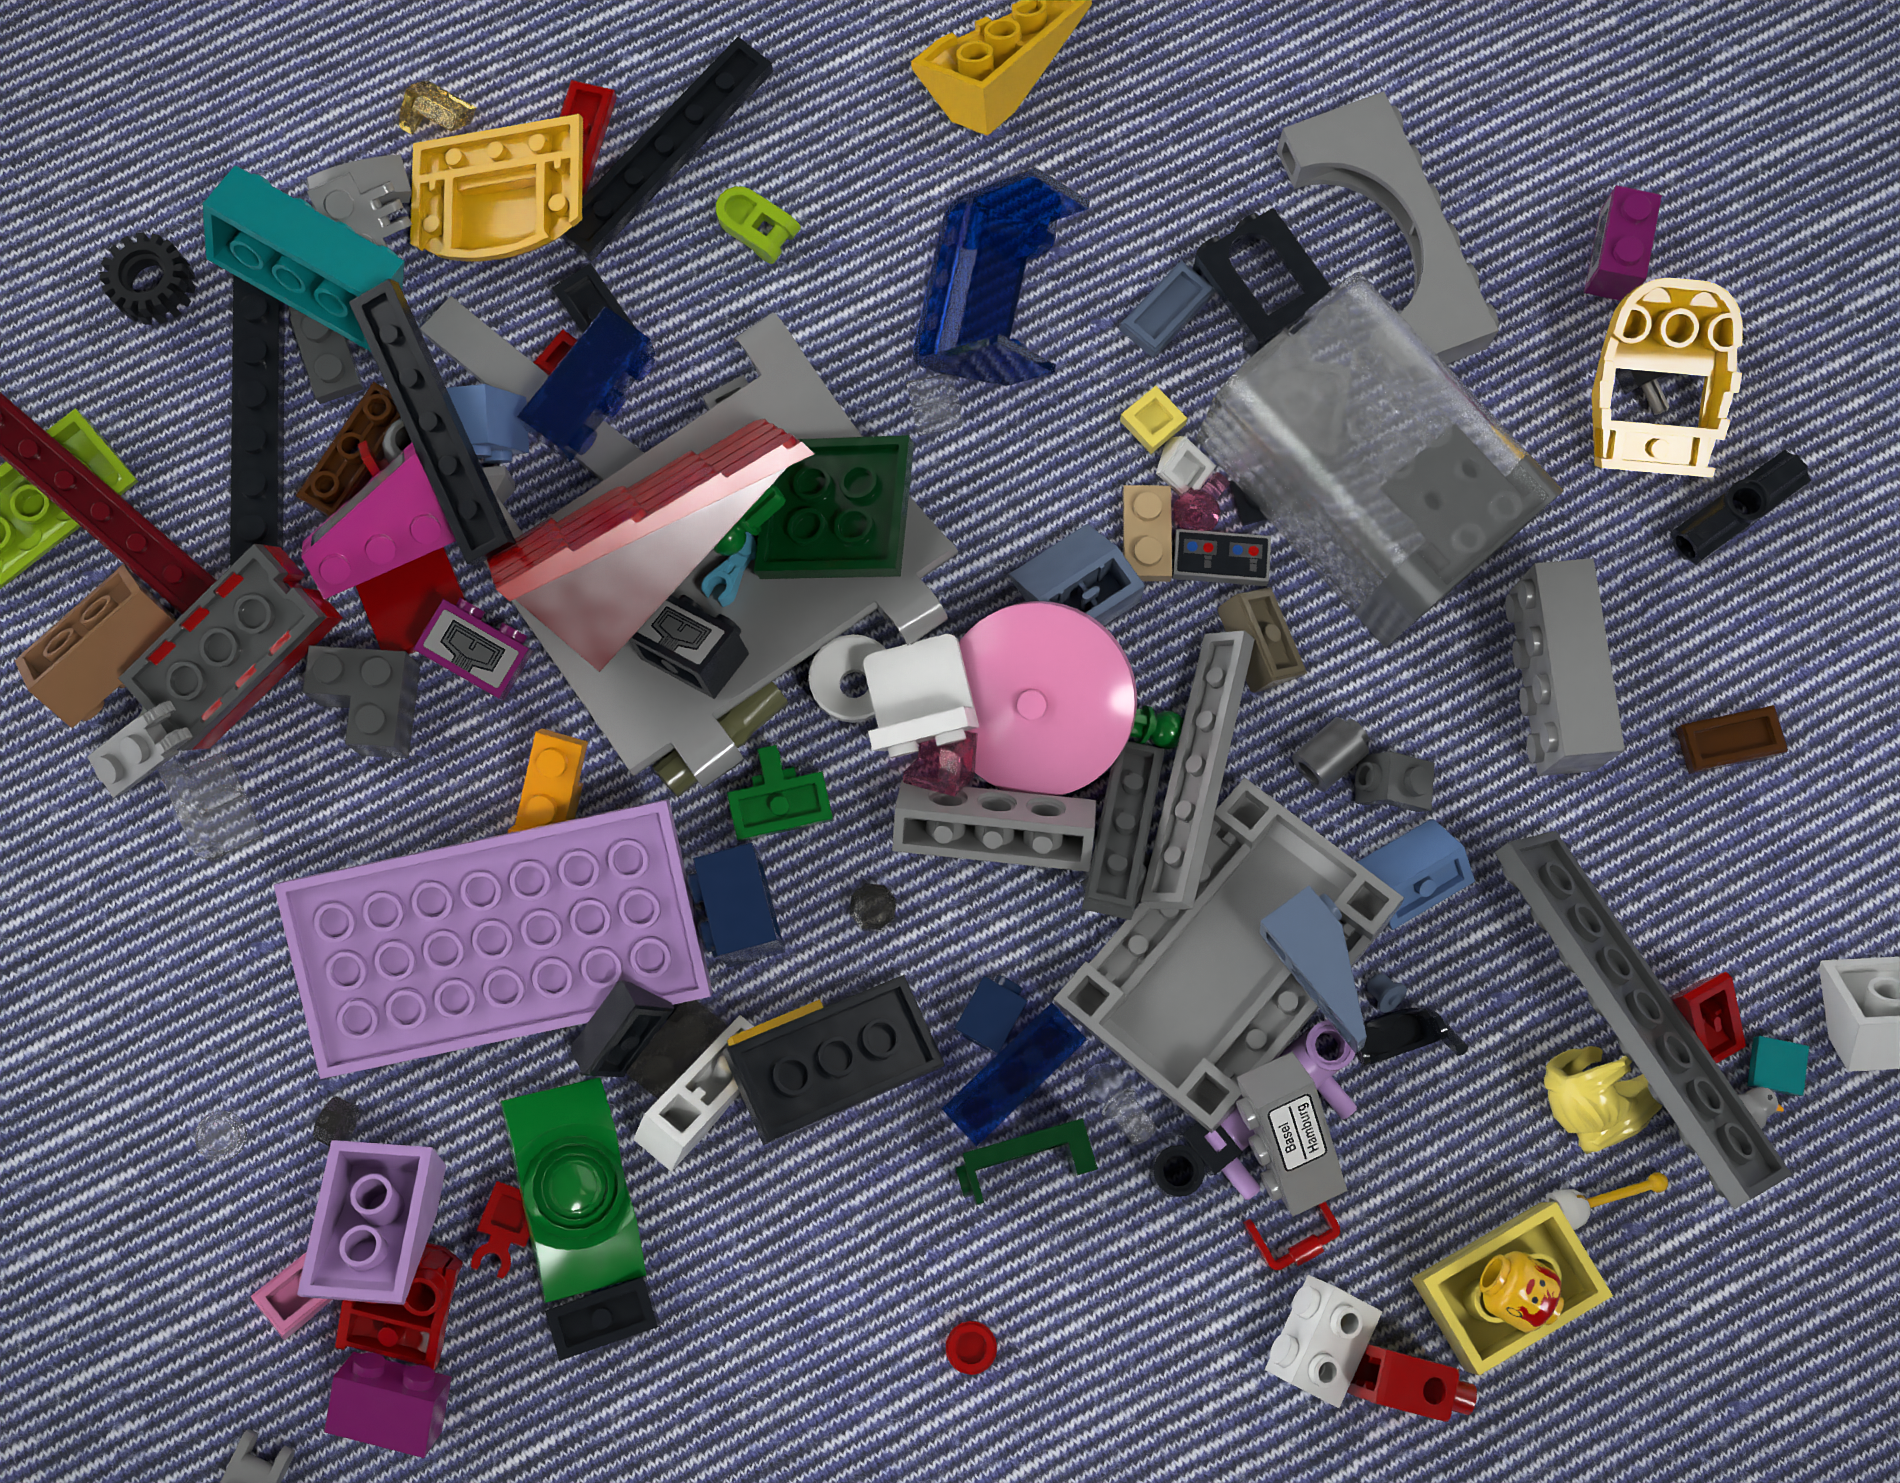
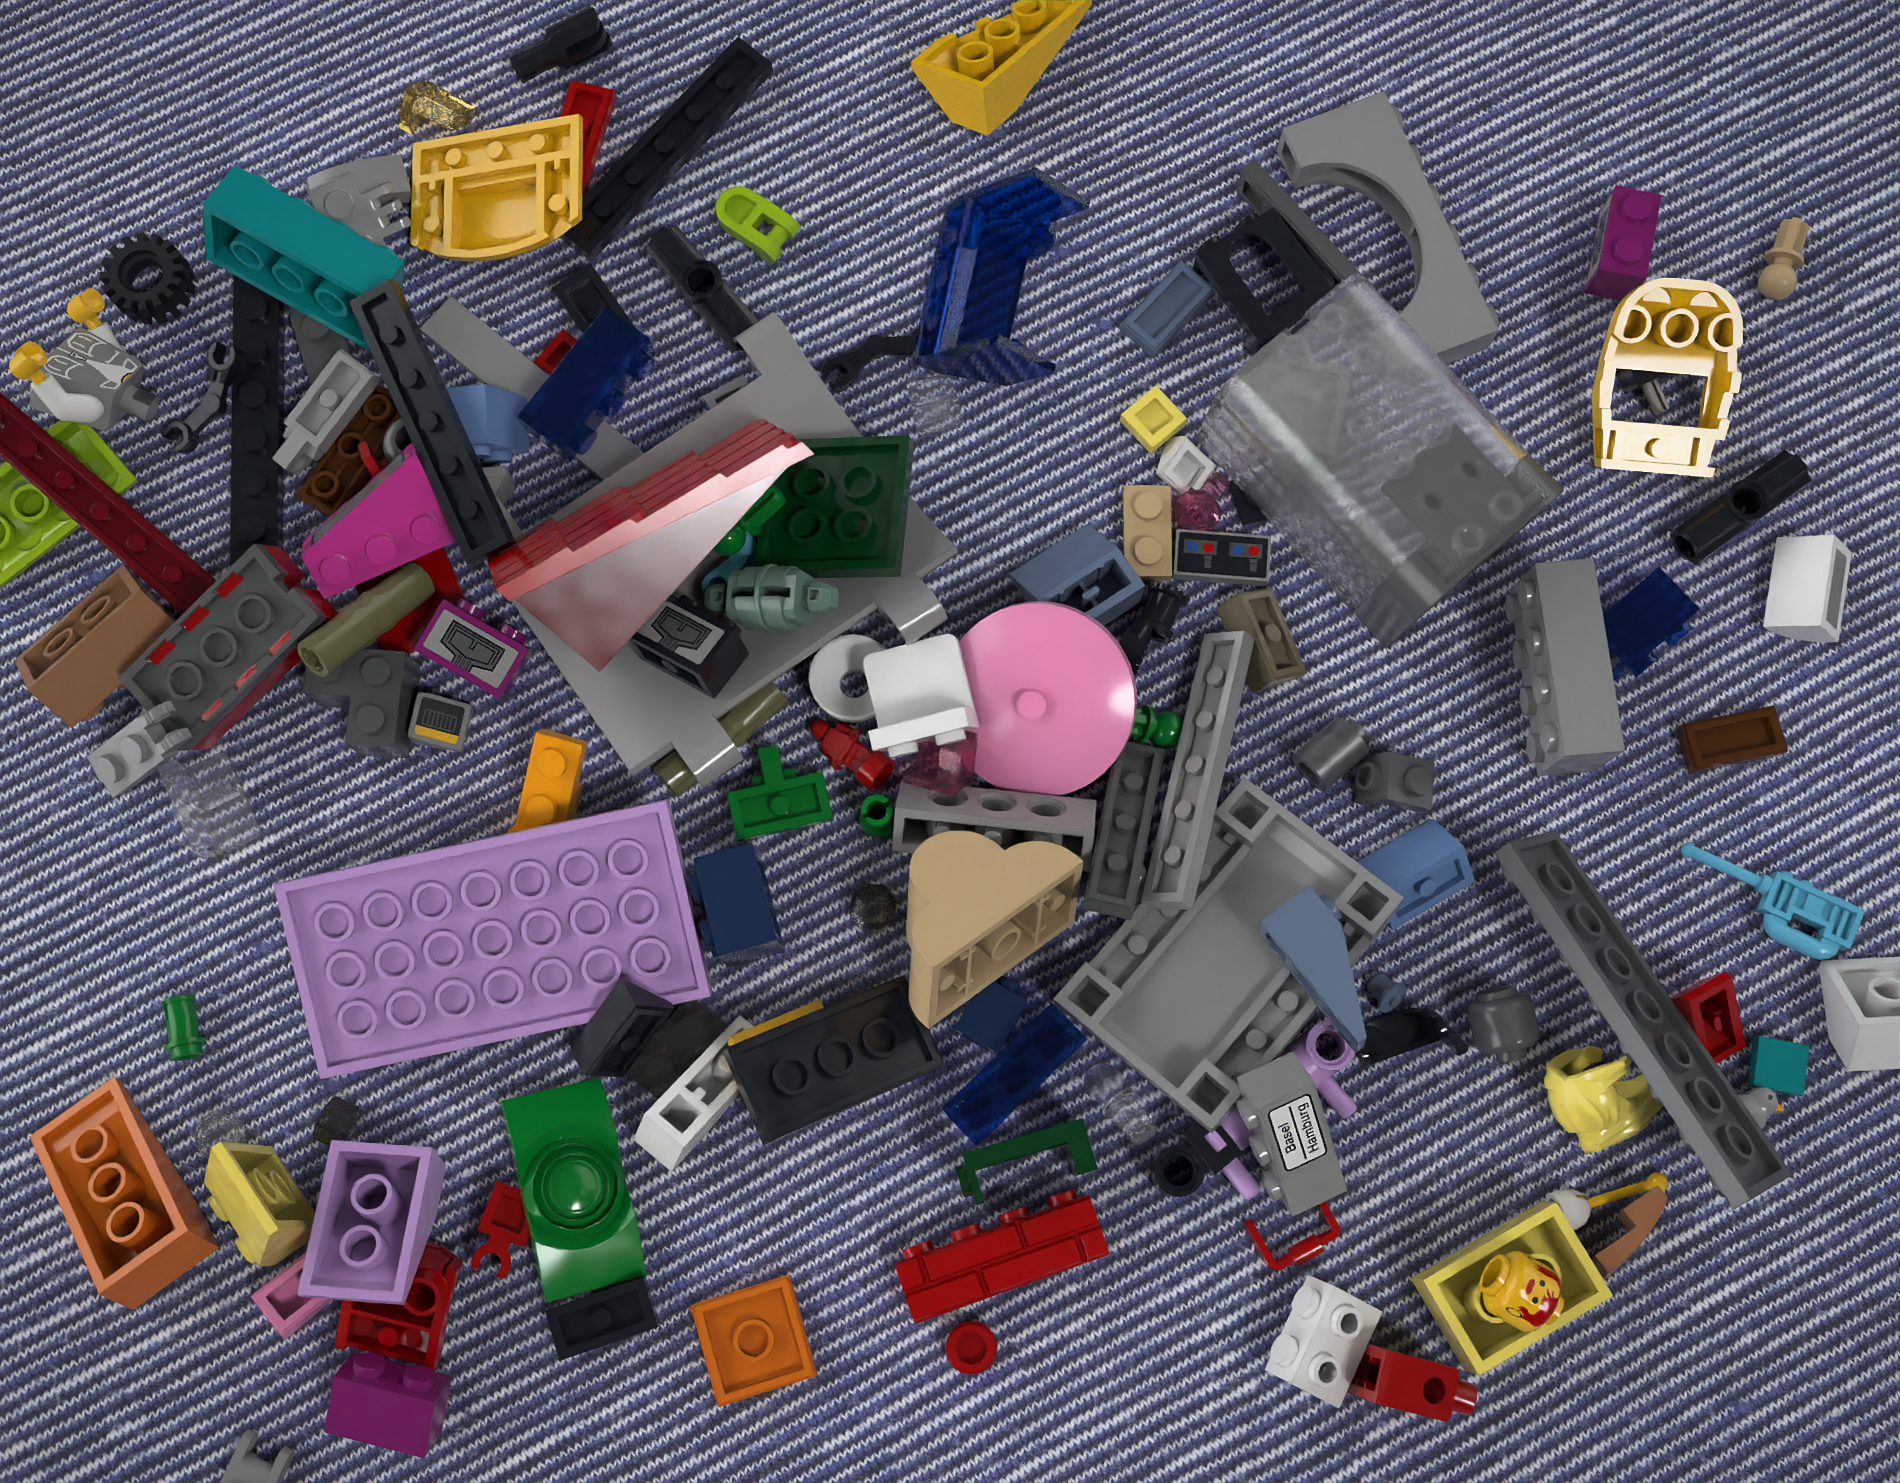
none -> torso [9,288,160,431]
none -> orange slope [29,1076,220,1310]
none -> black piece [161,342,245,455]
none -> green pin [161,995,207,1061]
none -> light yellow slope [204,1141,315,1267]
none -> light grey hinge [272,349,382,476]
none -> olive axle [297,562,435,677]
none -> slope [408,691,473,753]
none -> black arm [509,7,612,84]
none -> black piece [645,224,759,353]
none -> orange tile [690,1274,818,1407]
none -> sand green piece [704,564,839,633]
none -> red piece [810,719,896,792]
none -> black piece [822,326,937,392]
none -> green pin [859,794,895,838]
none -> red brick [895,1189,1110,1324]
none -> tan brick [906,831,1083,1029]
none -> black connector [1120,582,1189,675]
none -> dark grey tile [1237,159,1377,320]
none -> dark grey head [1467,985,1540,1062]
none -> nougat slope [1592,1185,1668,1280]
none -> clear blue brick [1603,567,1700,682]
none -> medium azure piece [1681,843,1865,960]
none -> tan axle [1758,217,1809,300]
none -> white brick [1763,535,1852,642]

